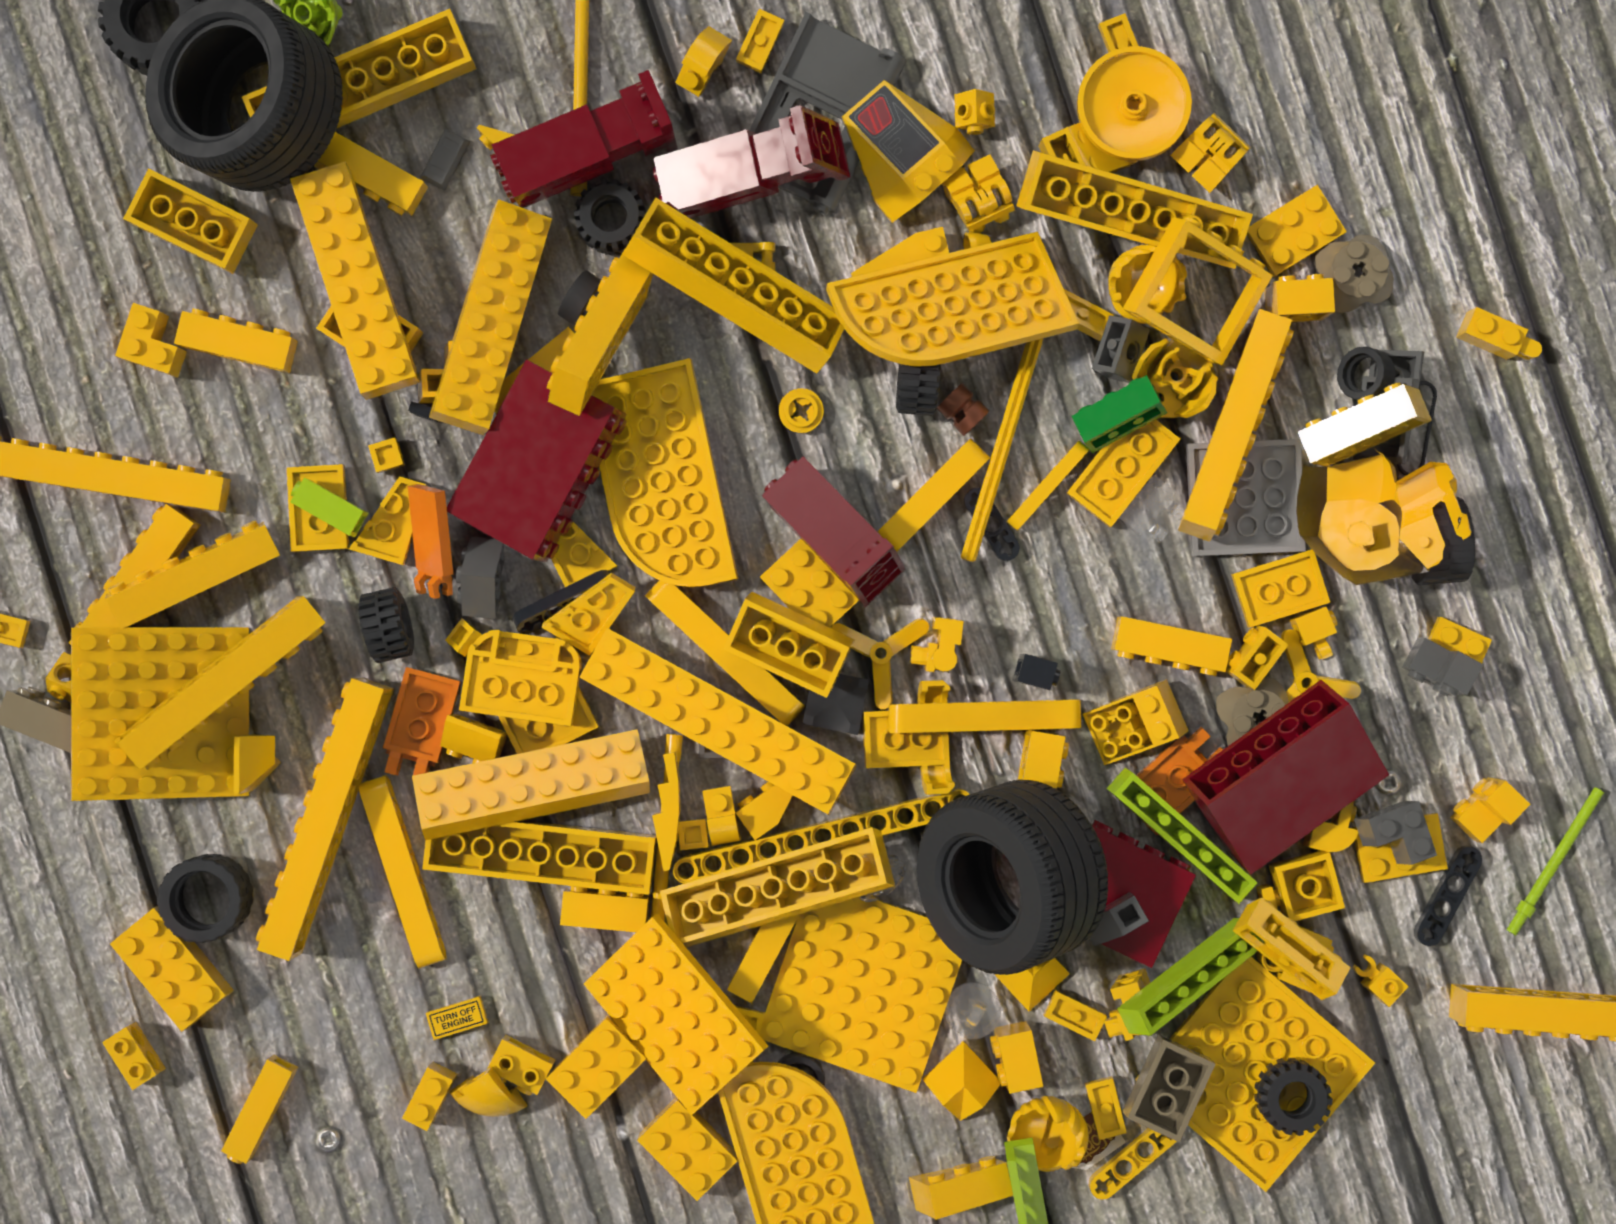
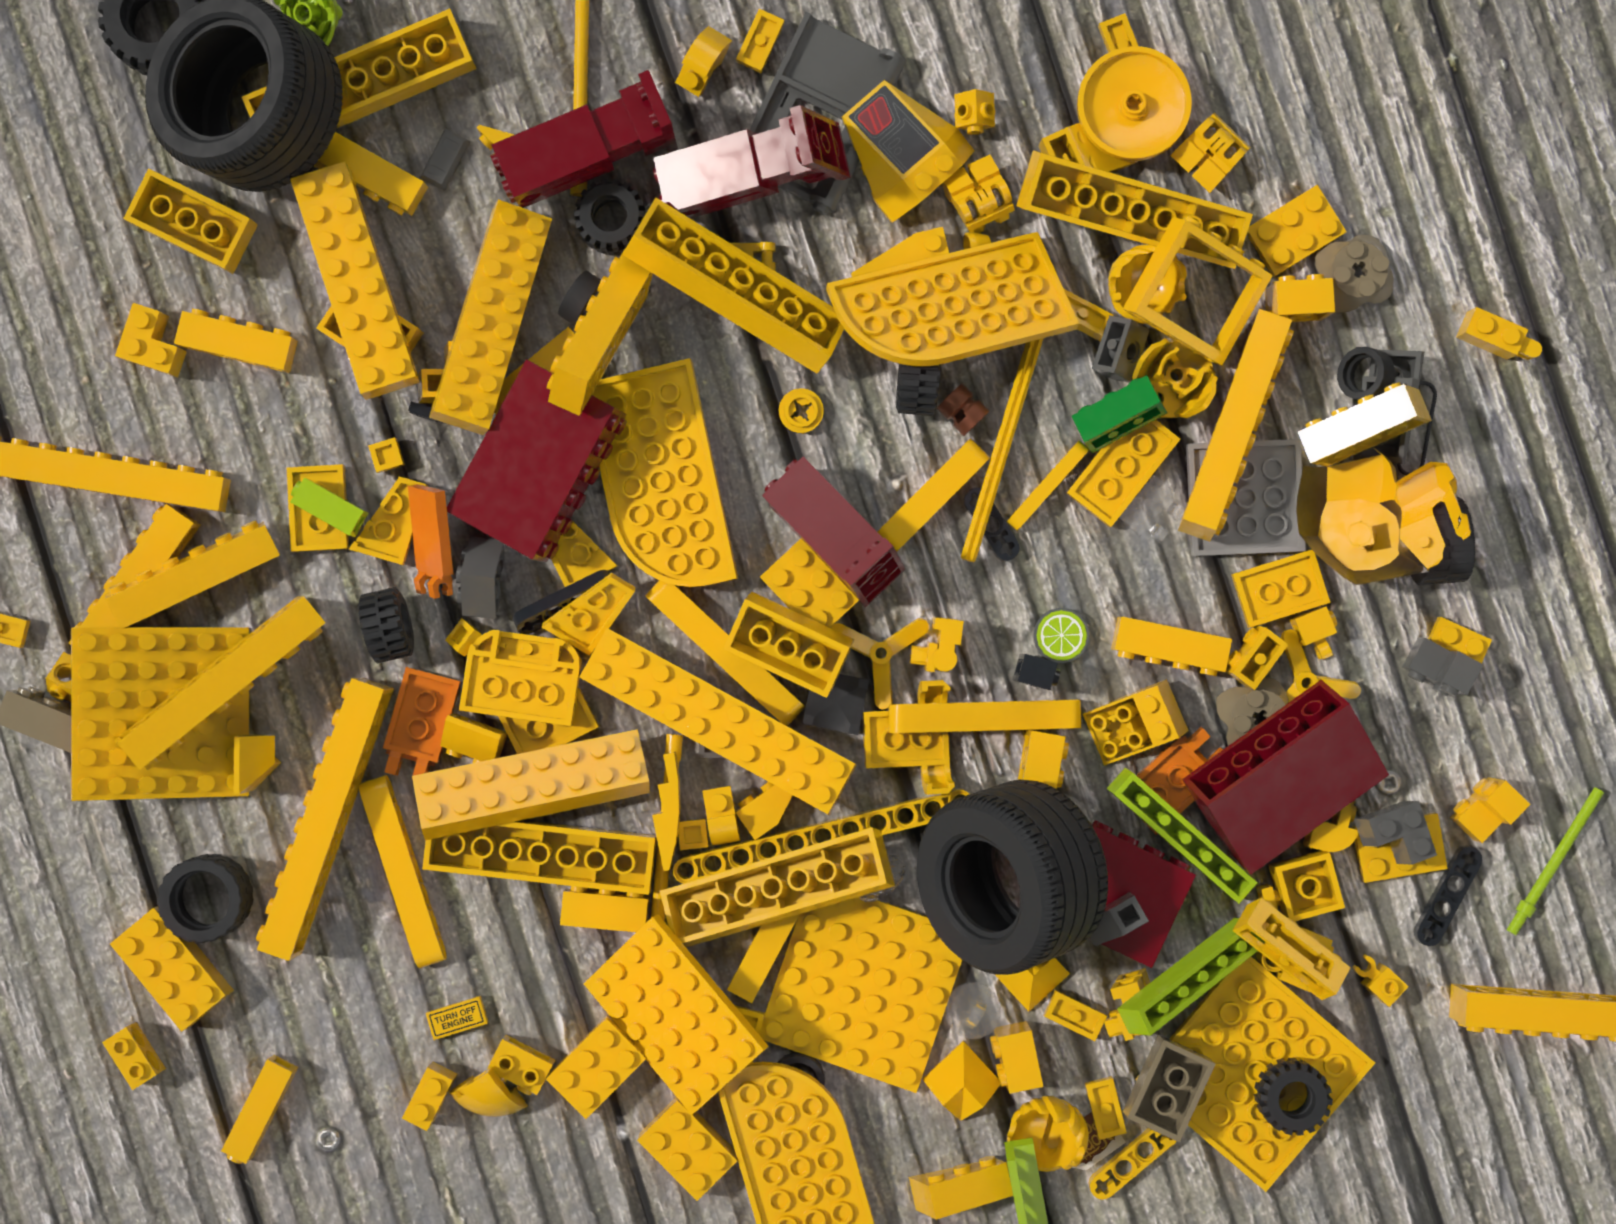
none -> lime tile [1033,608,1090,664]

